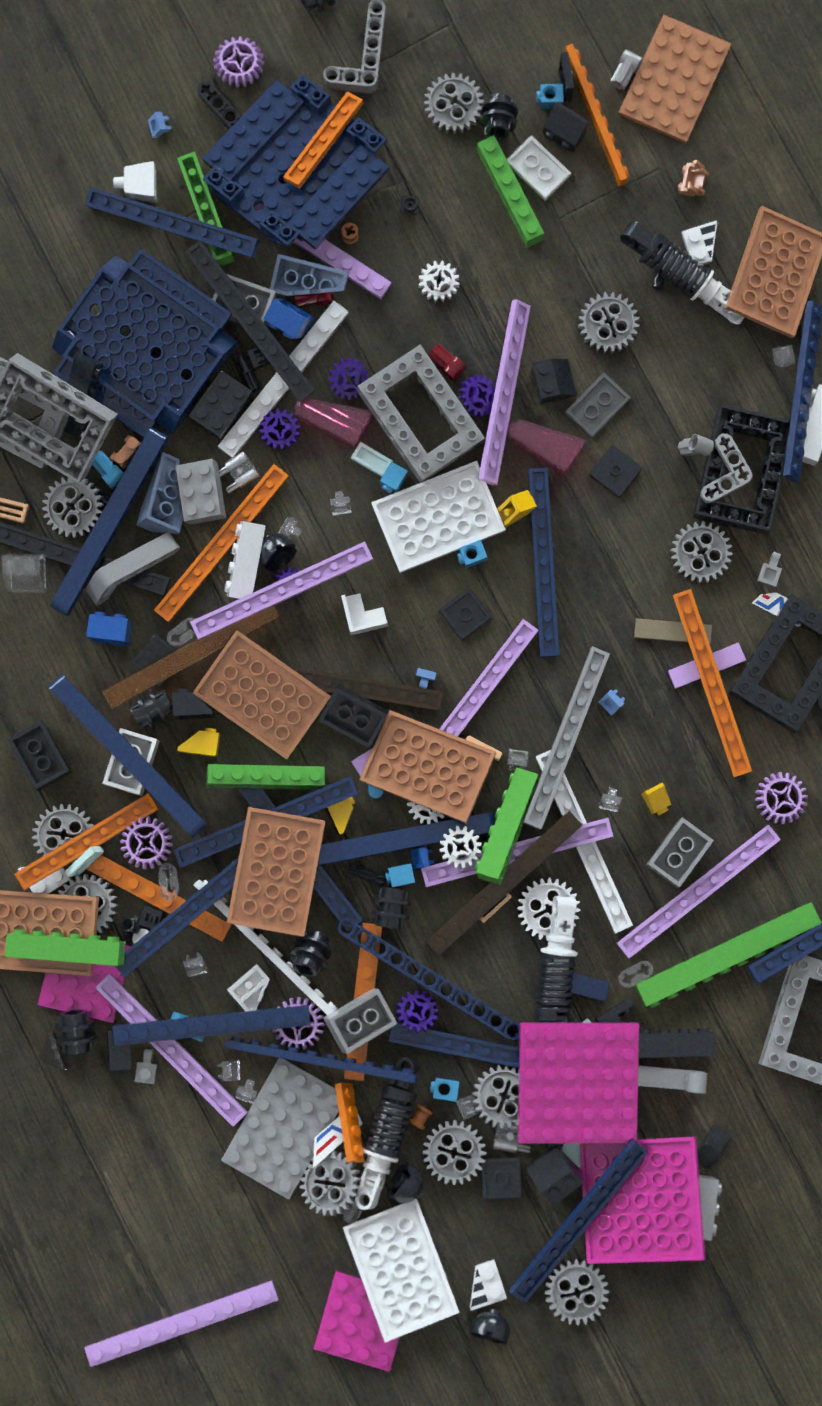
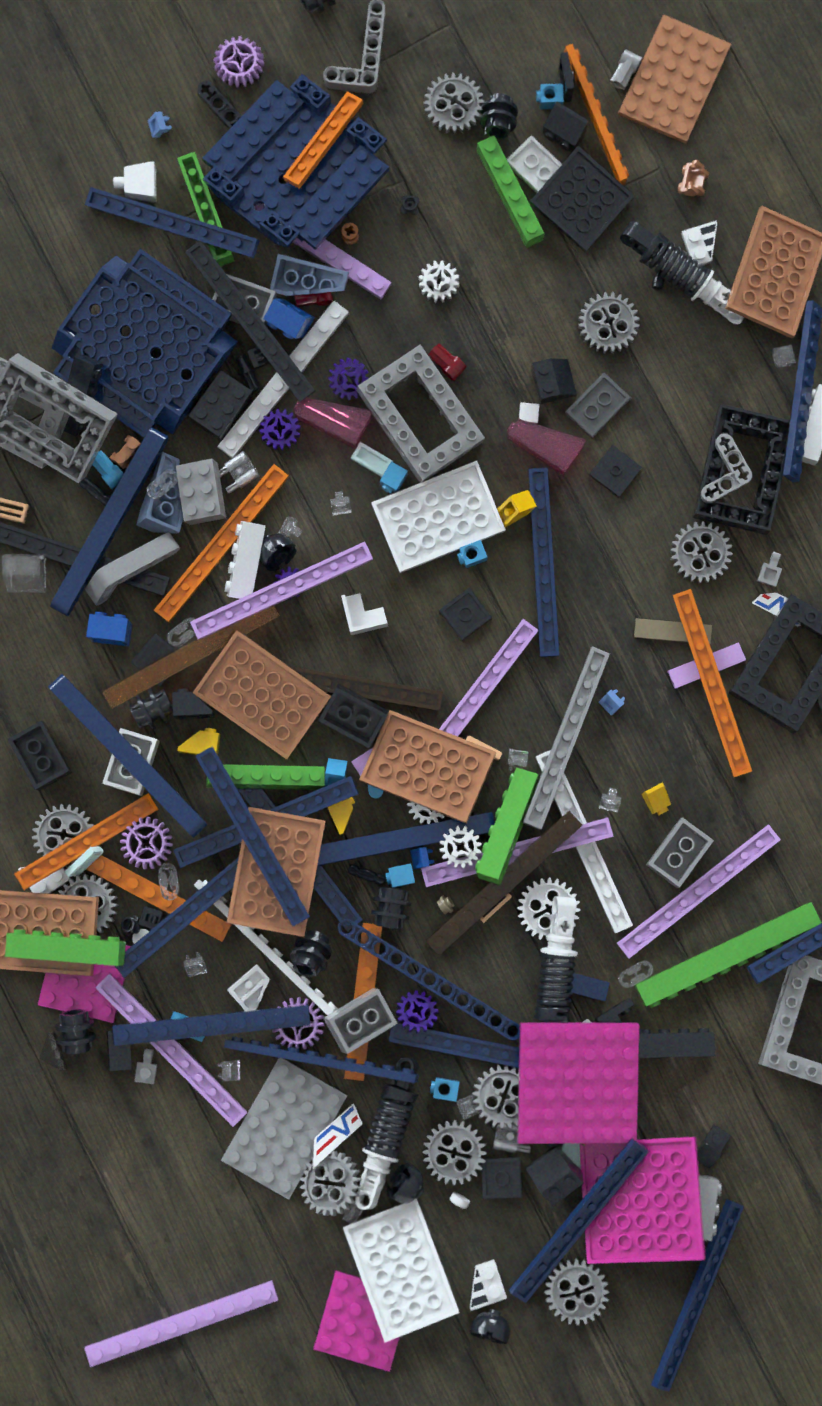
light grey gear [42,477,104,538] -> none
clear tile [235,1079,257,1104] -> none
orange plate [335,1083,365,1163] -> none
dark orange bush [409,1104,433,1130] -> none
medium blue tile [416,668,436,689] -> none
dark purple gear [458,375,496,417] -> none
lavender plate [478,299,531,485] -> none
light grey beam [638,1065,707,1093] -> none
light grey piece [678,434,714,456] -> none
lavender gear [755,772,808,824] -> none
none -> clear beam [147,469,178,499]
none -> dark blue plate [196,746,310,926]
none -> dark azure brick [324,758,347,787]
none -> dark tan plate [437,895,454,914]
none -> white tile [450,1192,470,1209]
none -> white tile [519,402,539,424]
none -> black plate [529,146,634,252]
none -> dark blue plate [651,1199,744,1392]

